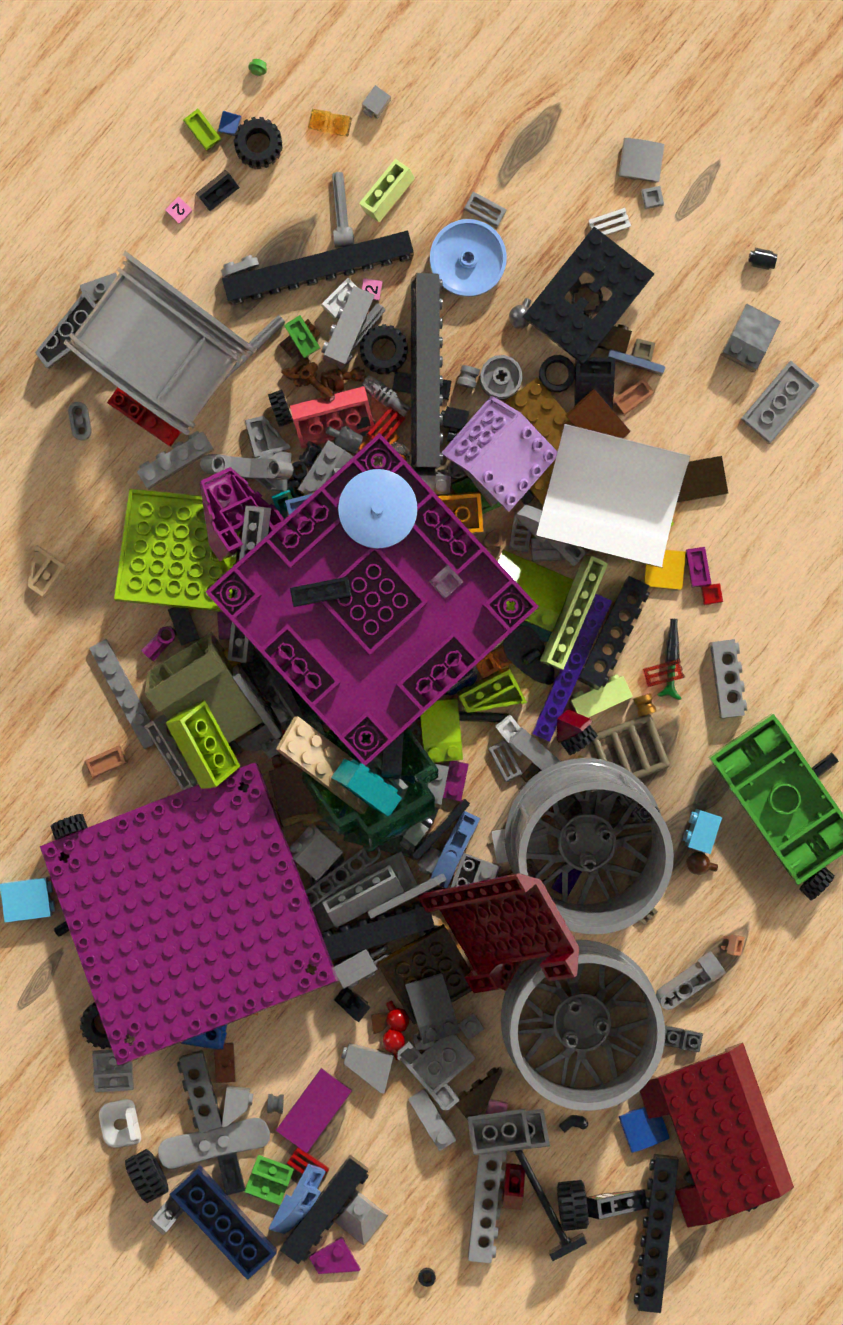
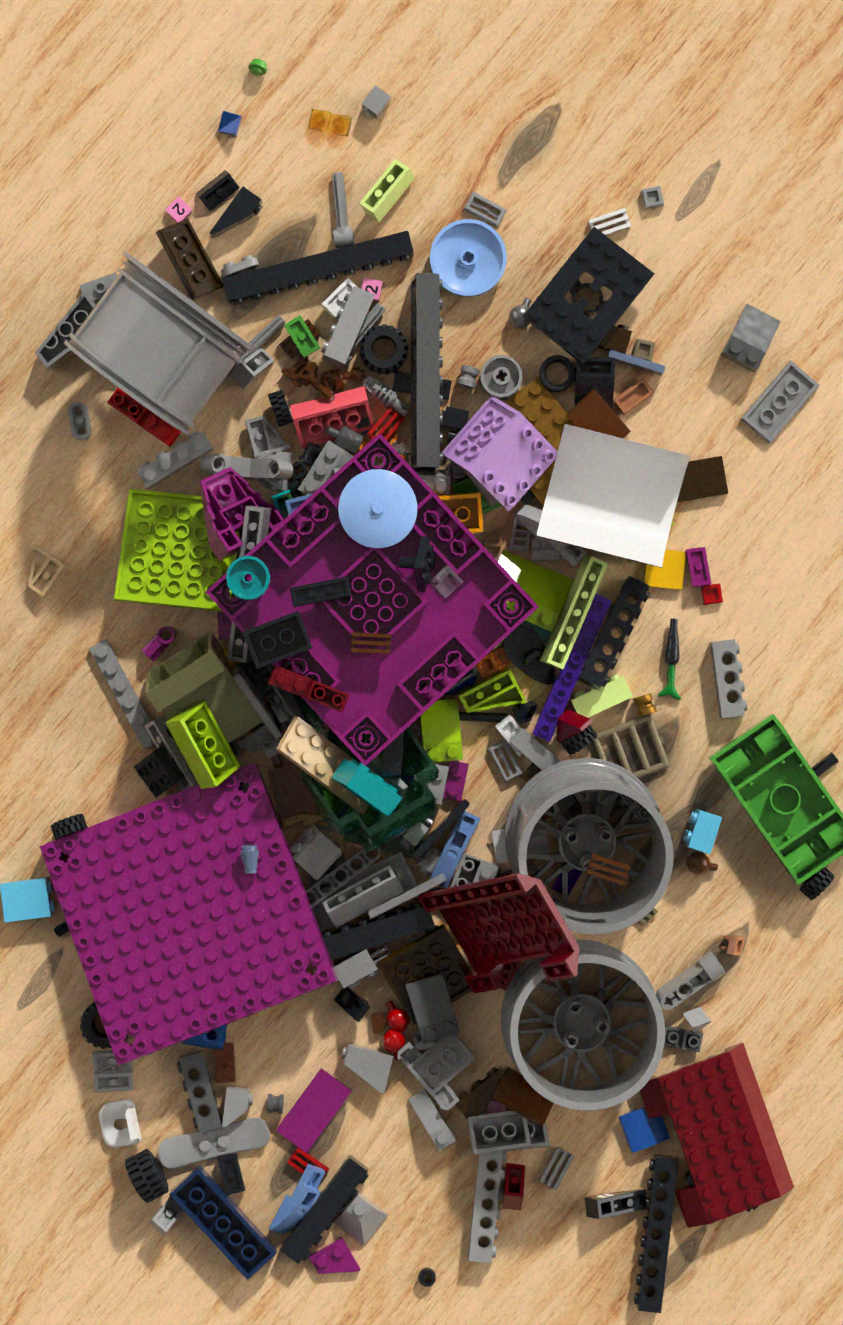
nougat tile [85,745,128,778] -> none
black plate [168,607,200,646] -> none
lime tile [183,109,222,151] -> none
black tyre [234,117,283,169] -> none
bright green slope [244,1155,294,1206] -> none
light grey plate [458,1013,484,1040] -> none
black tile [510,1150,587,1261] -> none
black tyre [557,1180,589,1231] -> none
black arm [559,1115,588,1133] -> none
light grey slope [618,138,664,183] -> none
clear red tile [643,659,685,687] -> none
black brick [748,247,778,270] -> none
none -> black brick [134,745,185,798]
none -> dark brown tile [156,219,224,300]
none -> black slope [209,186,263,238]
none -> teal wheel [226,556,271,600]
none -> light grey slope [230,347,275,390]
none -> sand blue cone [240,845,259,874]
none -> black brick [243,611,313,669]
none -> dark red slope [267,665,350,712]
none -> reddish brown tile [351,632,391,654]
none -> black plate [399,536,435,592]
none -> reddish brown tile [492,1067,554,1127]
none -> black tile [511,701,537,724]
none -> light grey tile [539,1147,574,1190]
none -> reddish brown tile [586,853,631,885]
none -> light grey slope [683,1007,711,1033]

